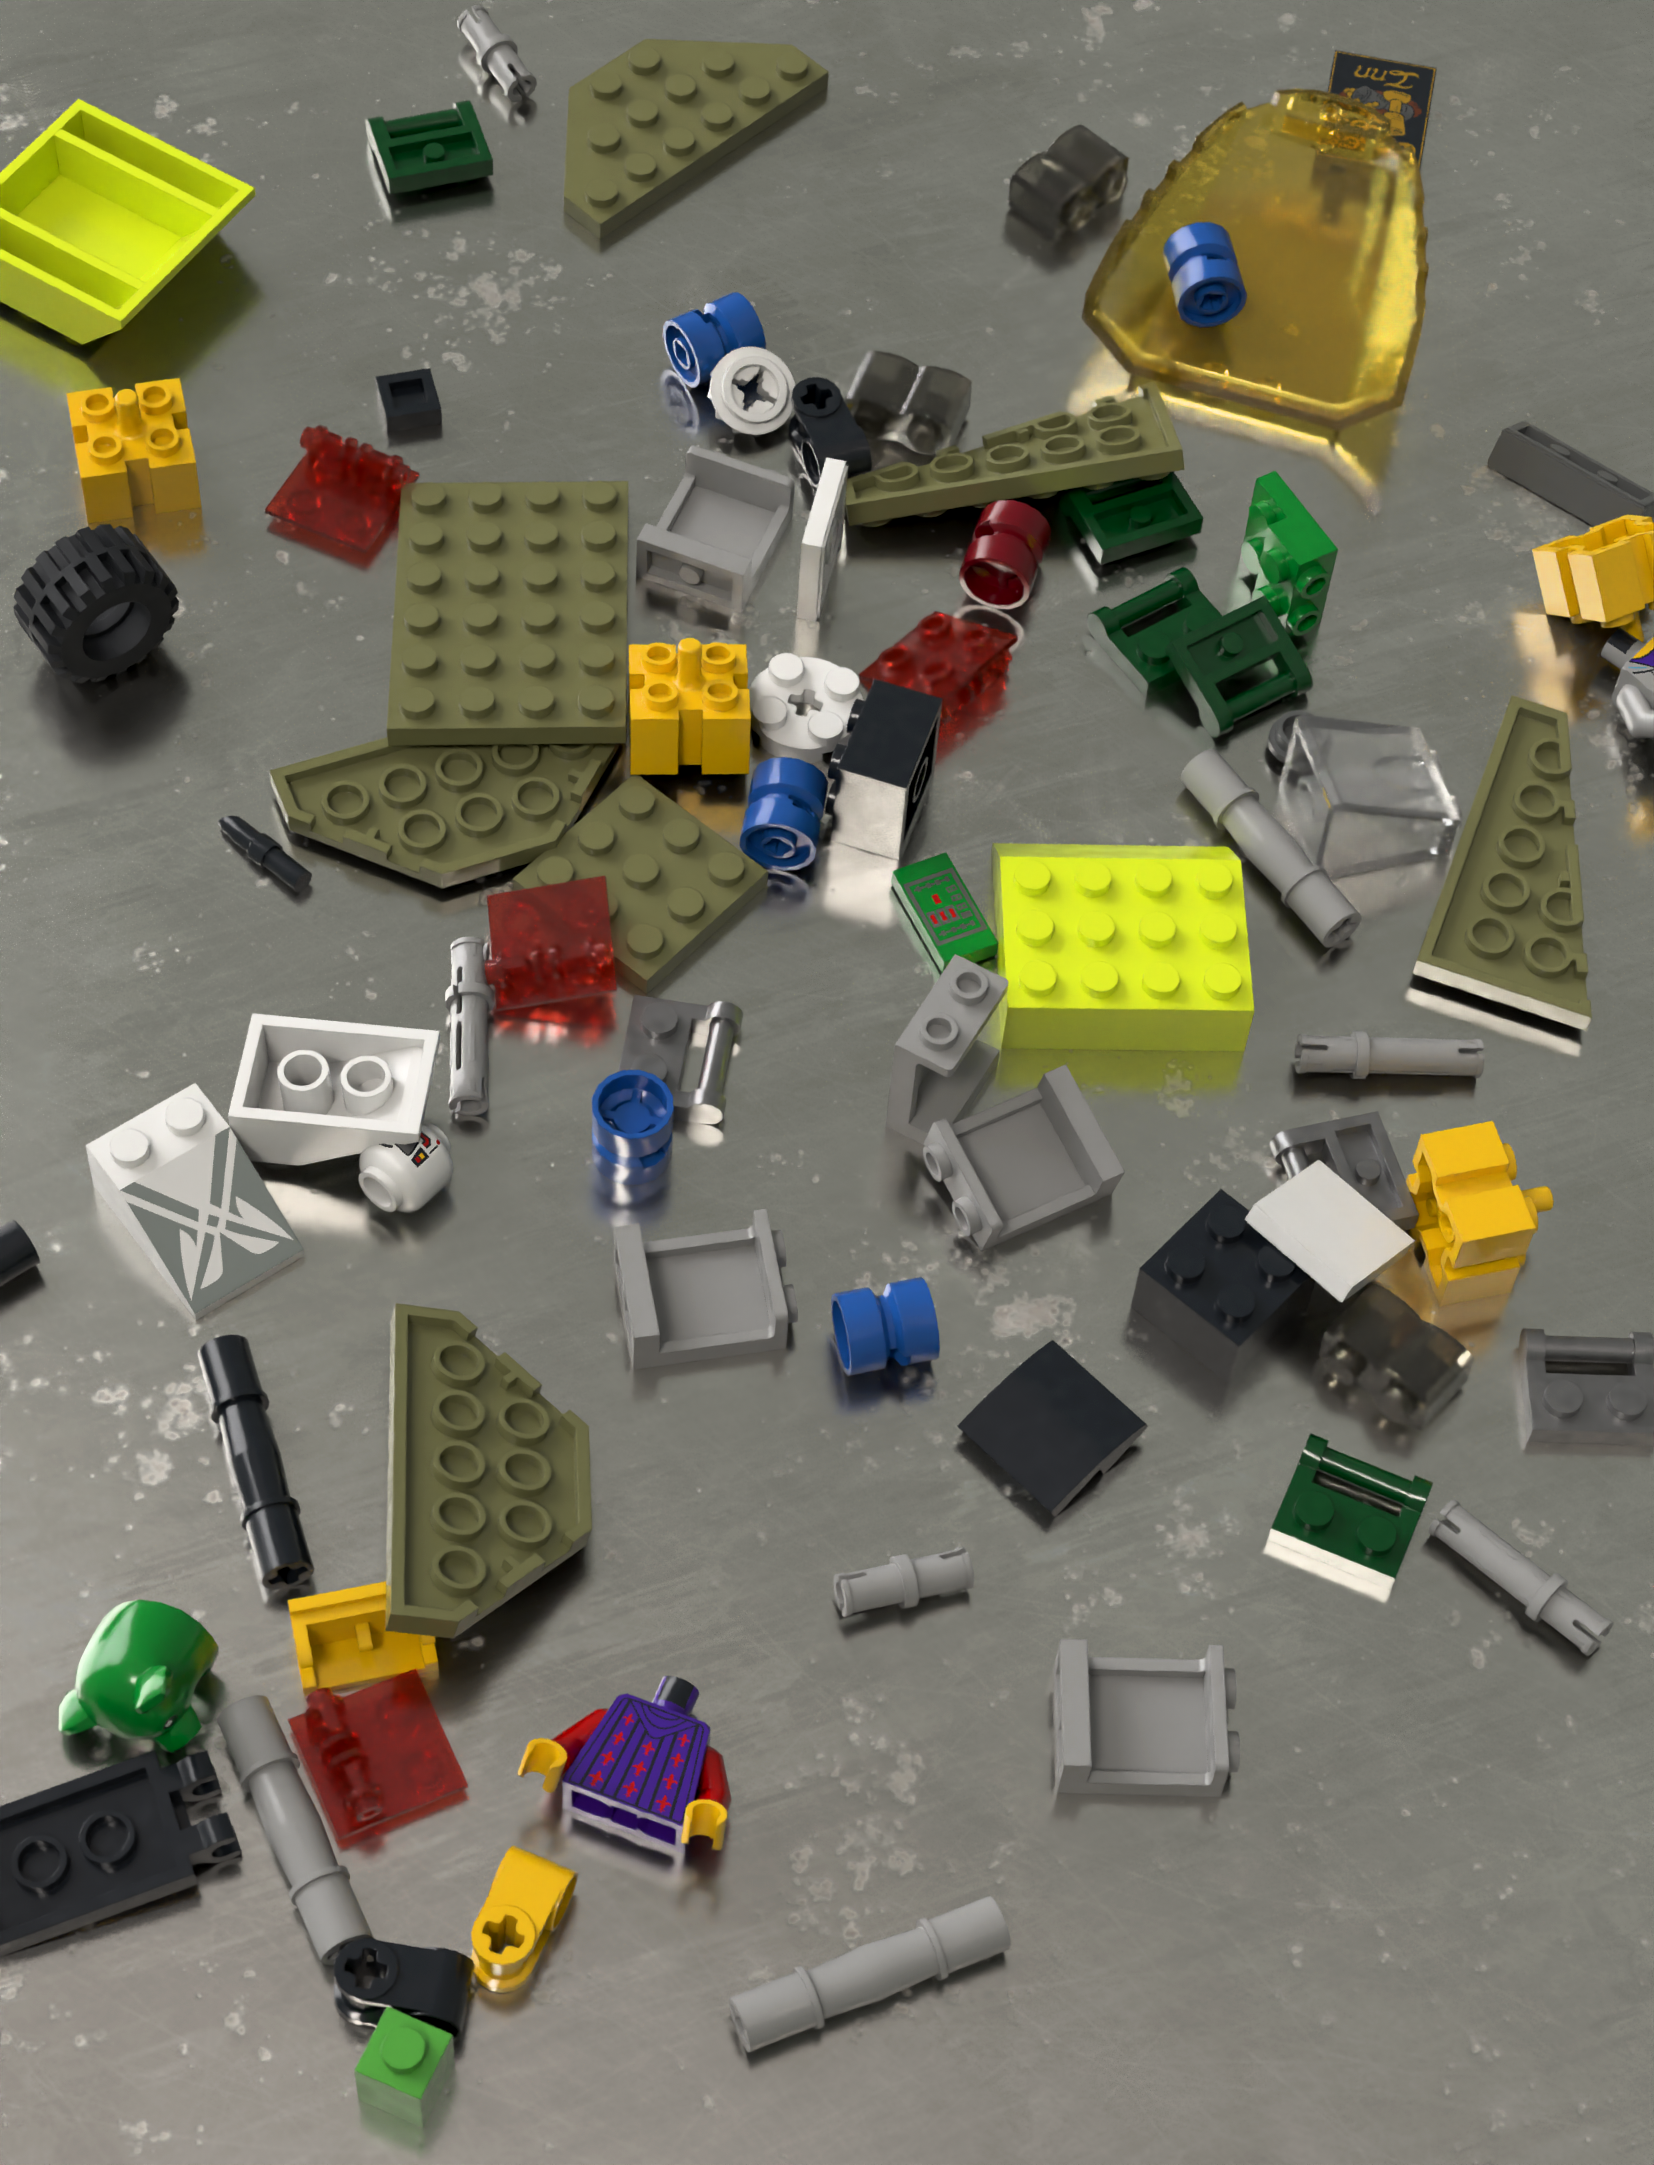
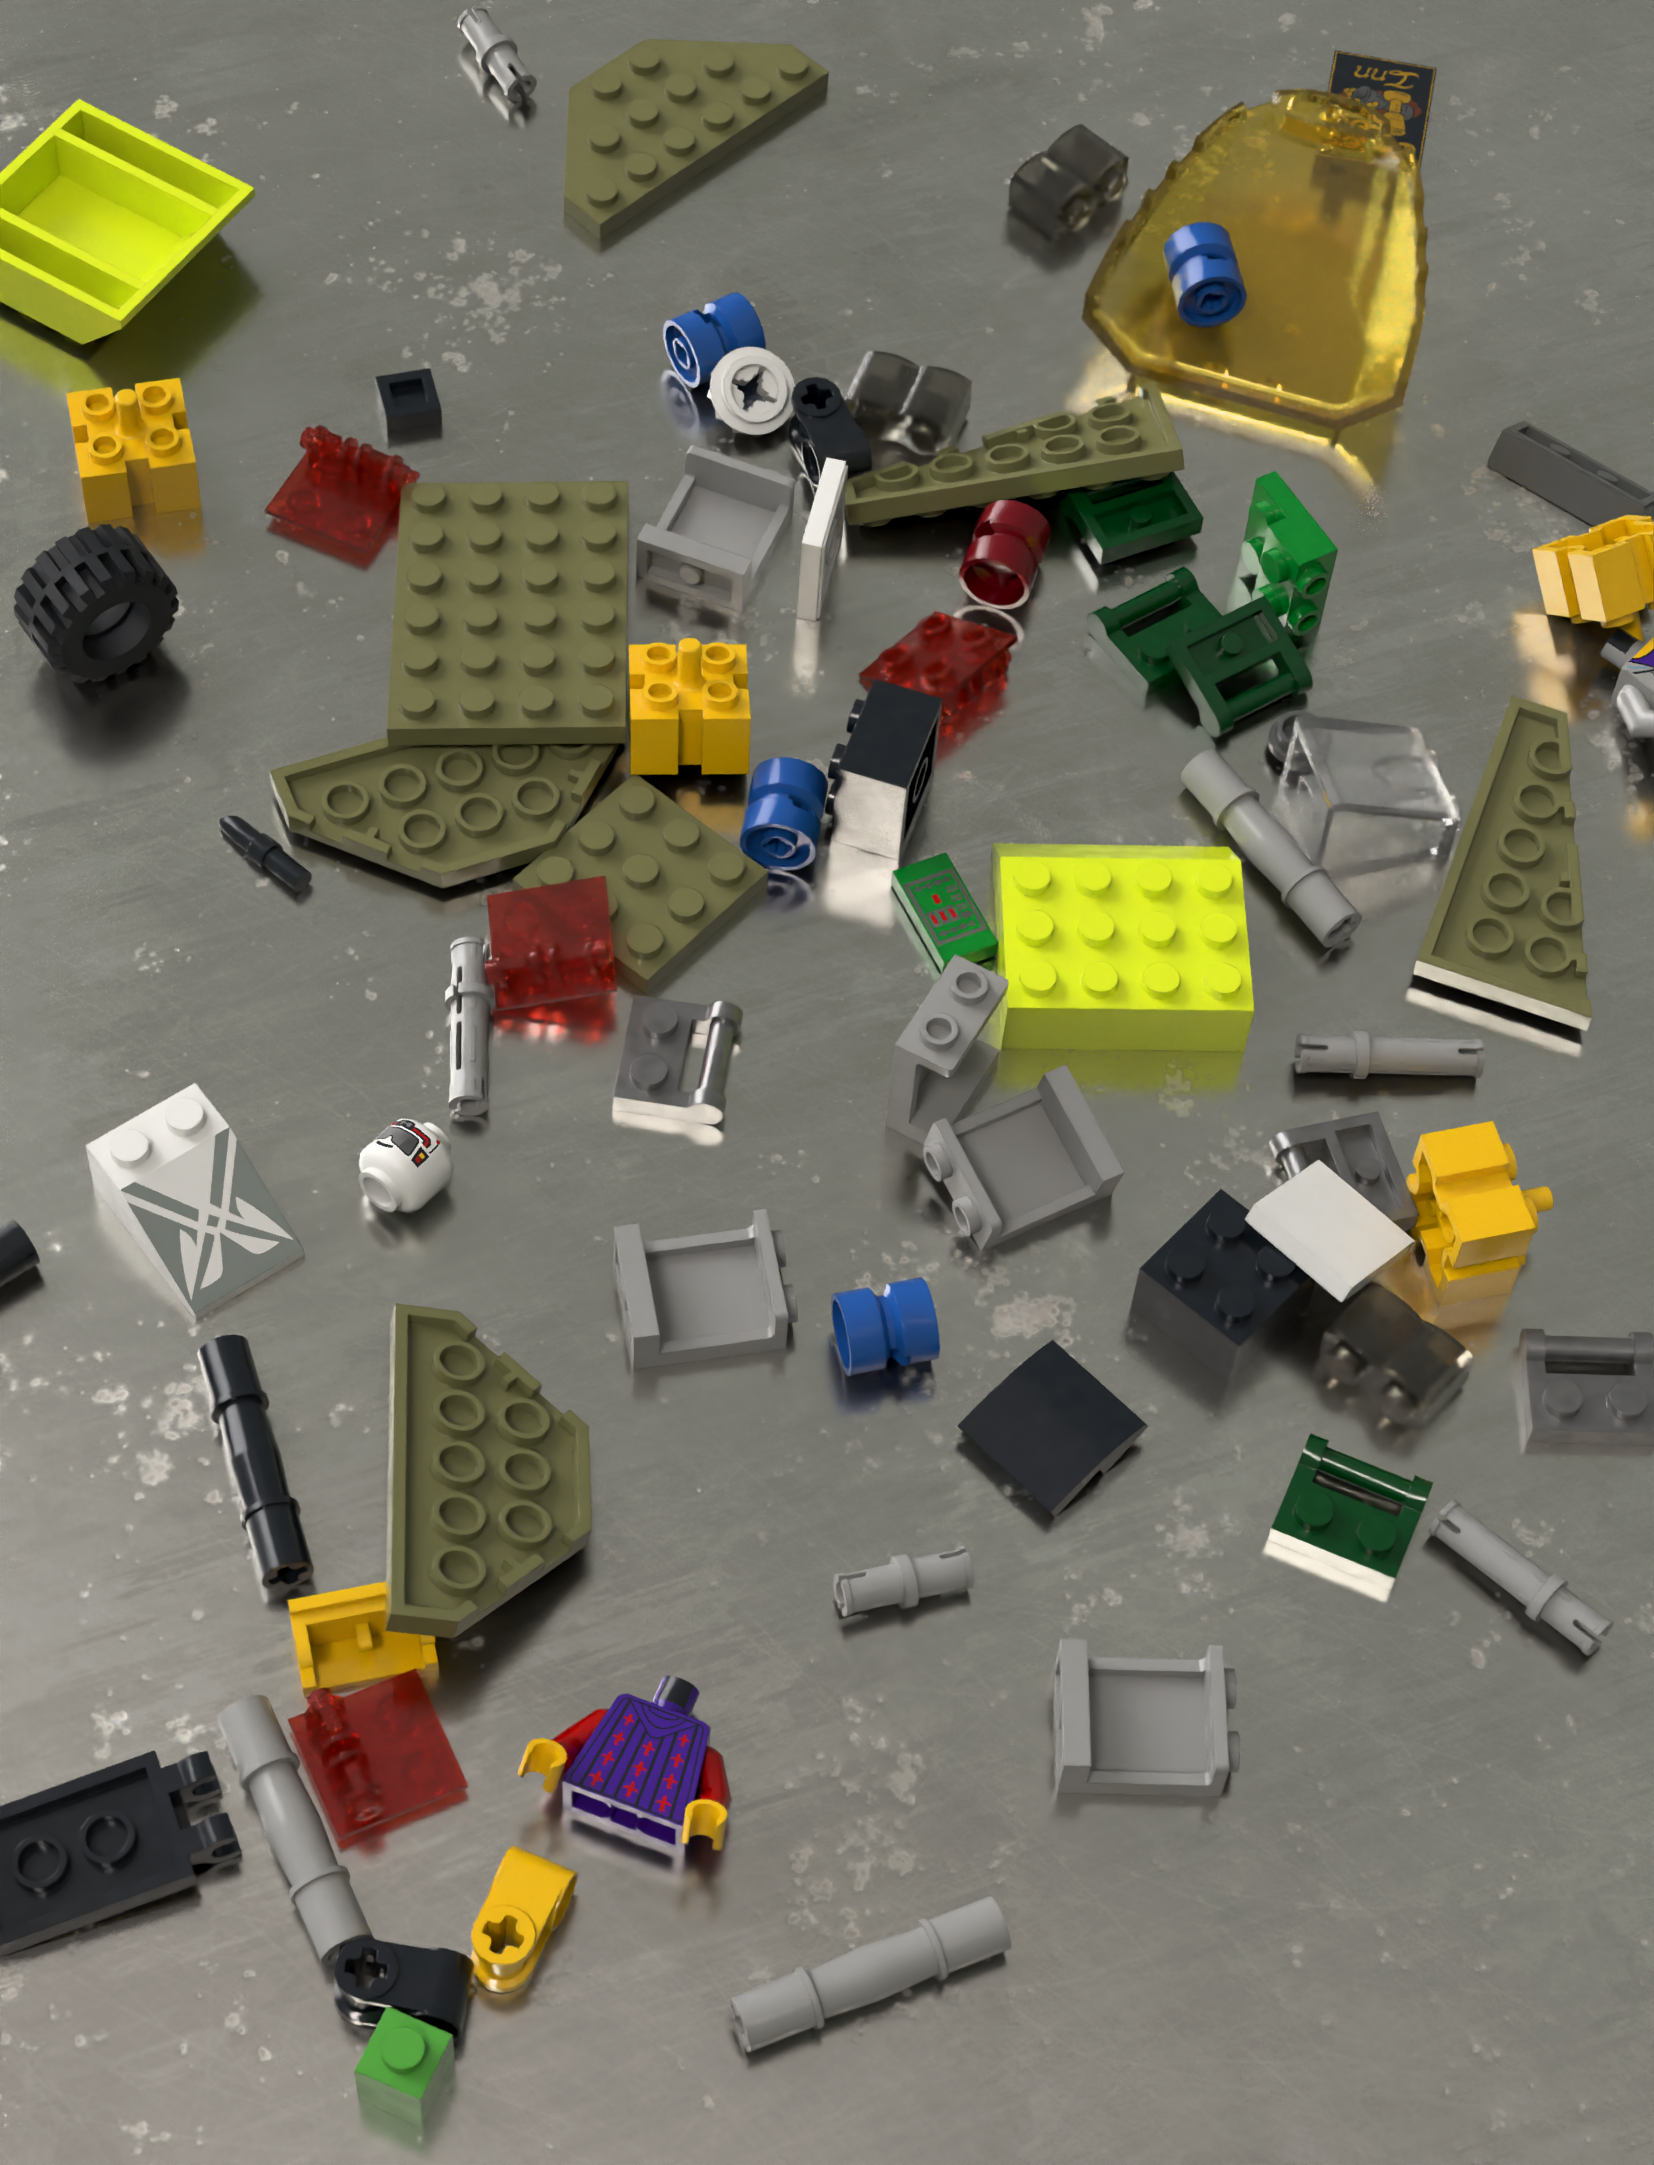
green piece [58,1599,219,1752] -> none
white slope [228,1013,440,1166] -> none
dark green plate [366,100,493,195] -> none
blue wheel [592,1070,674,1185] -> none
white plate [749,653,863,763] -> none

